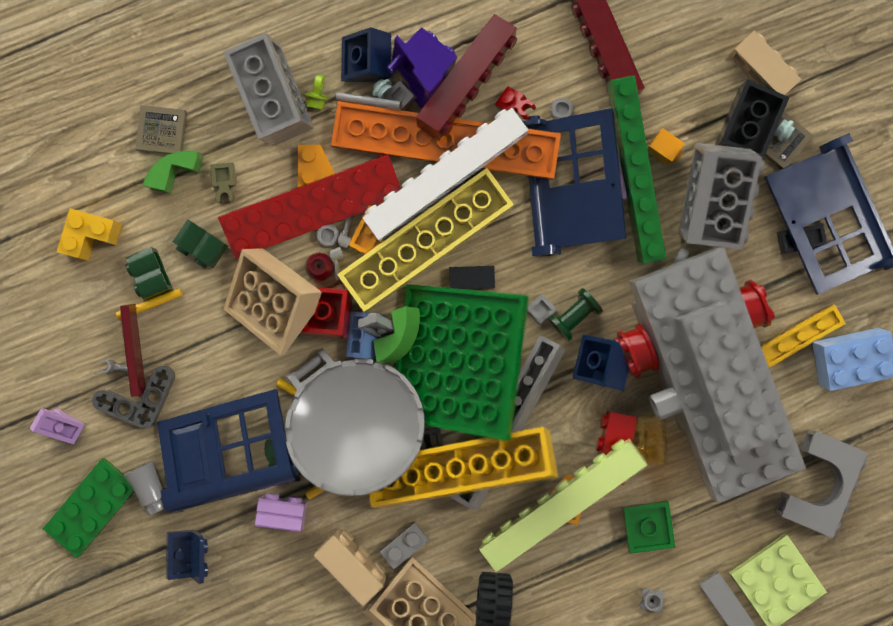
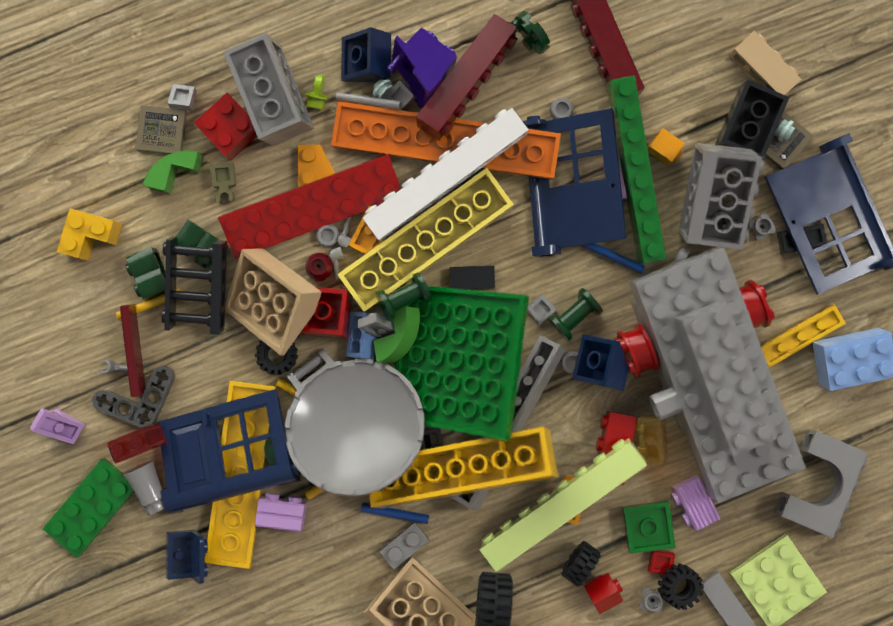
tan brick [313,528,386,606] -> none
red plate [495,86,536,120] -> none
none -> clear red brick [107,423,166,464]
none -> black fence [161,236,227,335]
none -> light grey plate [168,84,197,111]
none -> red brick [194,92,257,161]
none -> yellow plate [204,380,276,569]
none -> black tyre [255,340,298,375]
none -> blue bar [361,503,429,524]
none -> dark green piece [376,272,432,322]
none -> dark green plate [511,11,550,55]
none -> light grey tile [561,351,578,374]
none -> black tyre [561,541,601,587]
none -> blue bar [580,243,645,274]
none -> red brick [584,573,624,615]
none -> red tile [647,550,675,575]
none -> black tyre [658,563,704,610]
none -> lavender brick [671,475,721,531]
none -> light grey plate [748,213,776,240]

